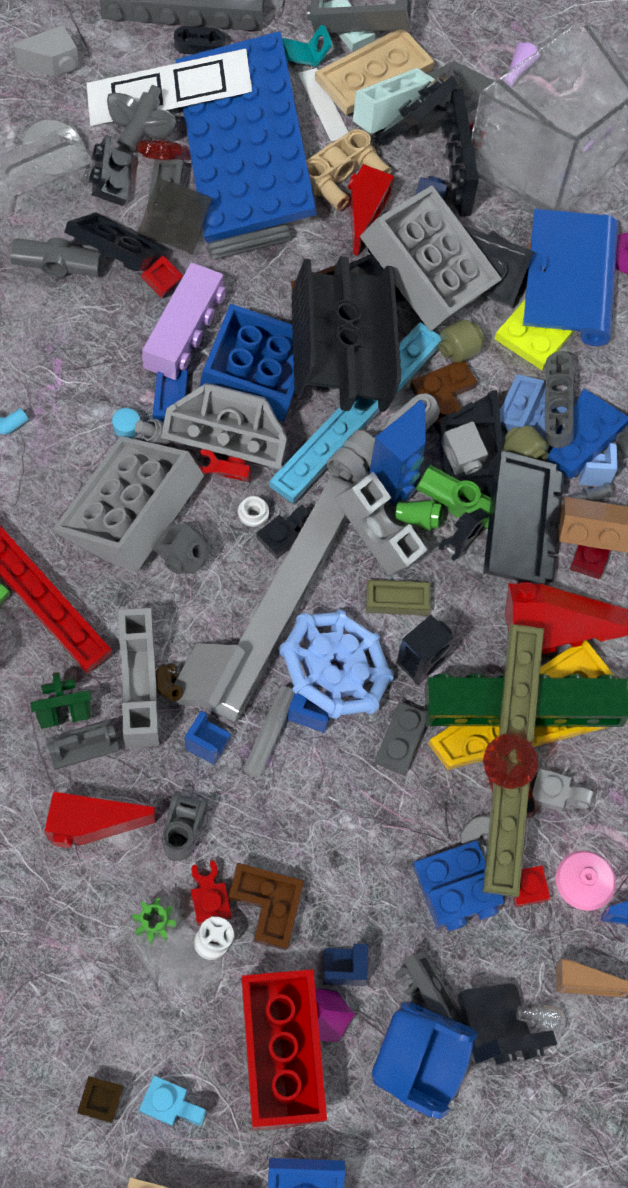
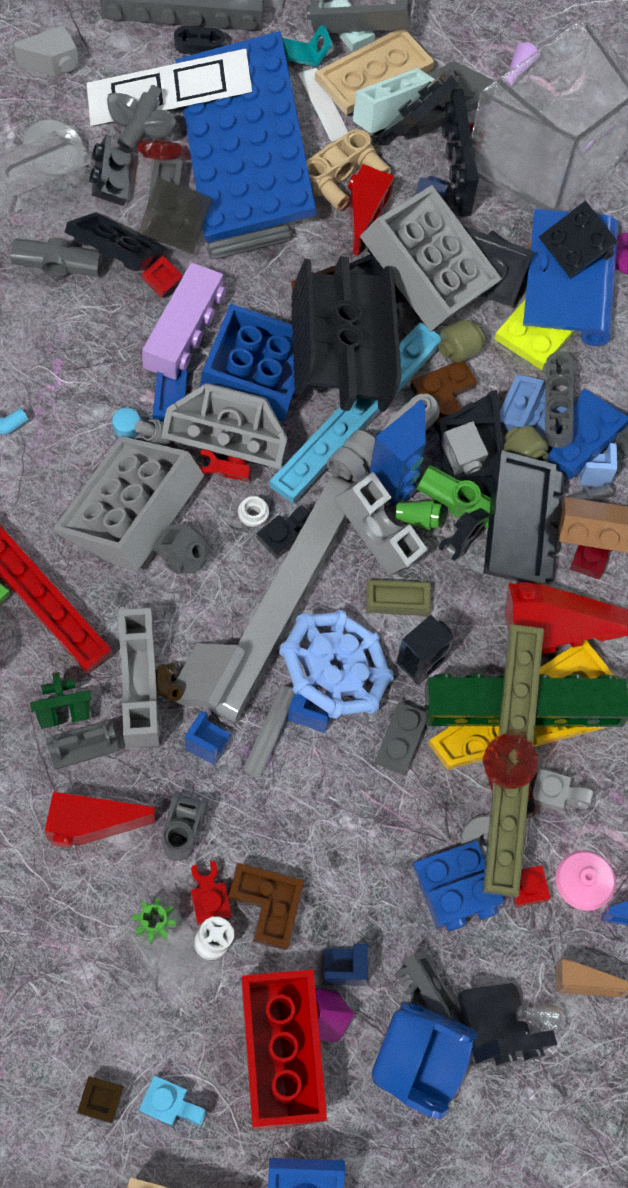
none -> black hinge [539,200,618,279]

